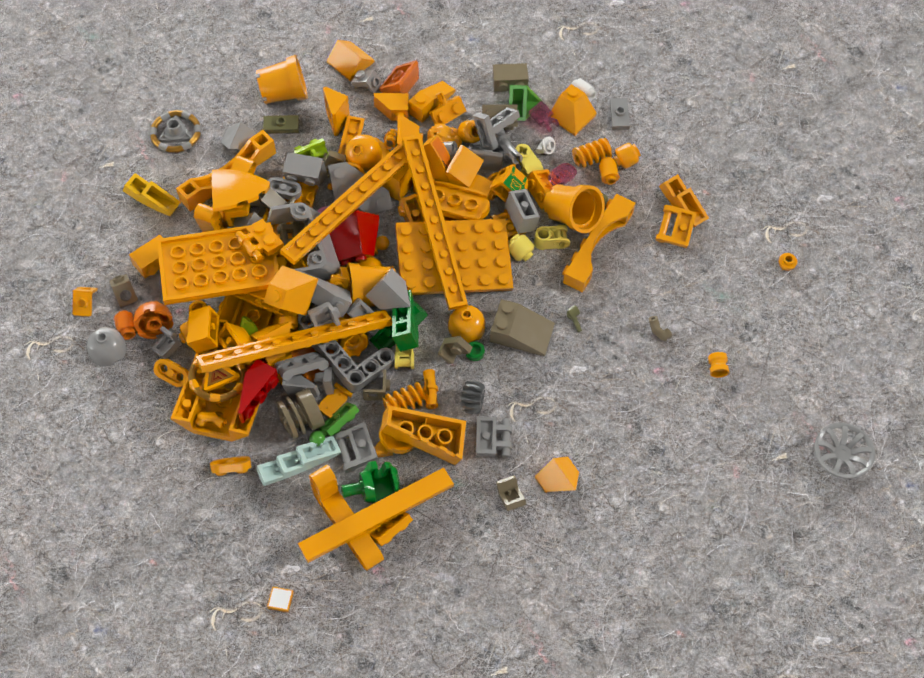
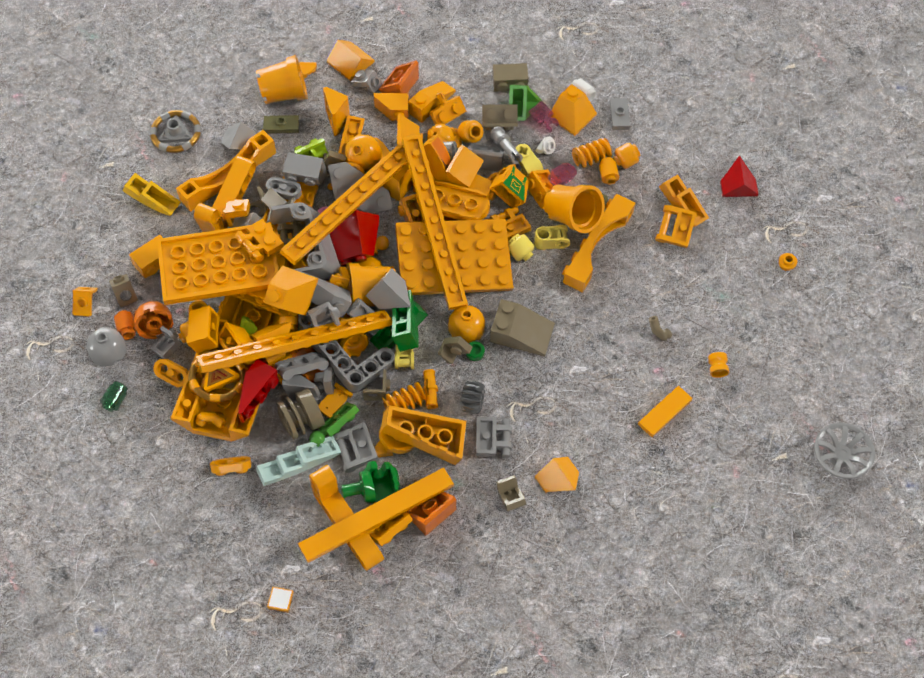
light orange brick [212,169,270,212] -> none
light orange pin [384,129,397,149] -> none
light grey bracket [473,108,520,150] -> none
light grey brick [505,189,540,234] -> none
olive hand [567,305,582,333] -> none
none -> clear green brick [100,381,128,412]
none -> light orange tile [299,62,317,78]
none -> orange slope [406,492,456,536]
none -> light orange tile [638,386,693,438]
none -> red slope [720,155,759,197]

